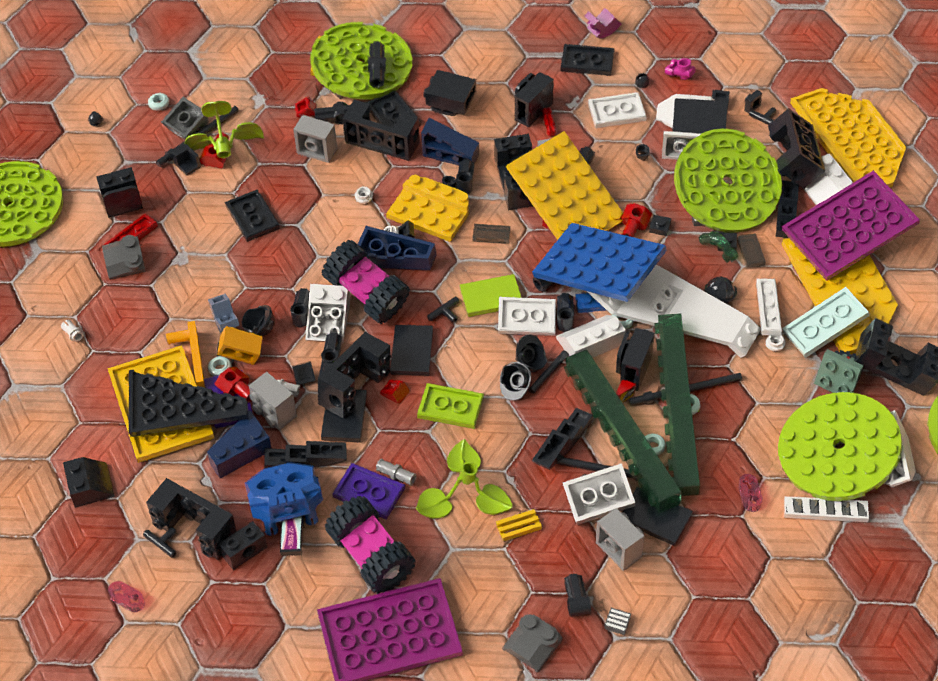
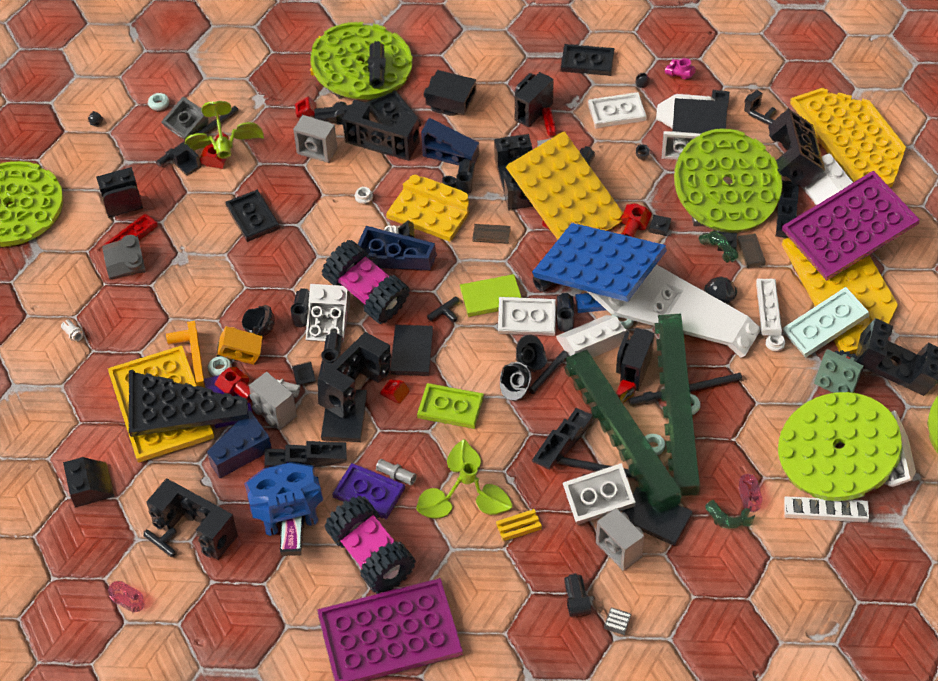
sand blue brick [208,293,239,332] -> none
black brick [218,521,268,570] -> none
dark grey slope [502,614,563,673] -> none
magenta brick [584,8,622,39] -> none
none -> clear green piece [705,500,755,529]

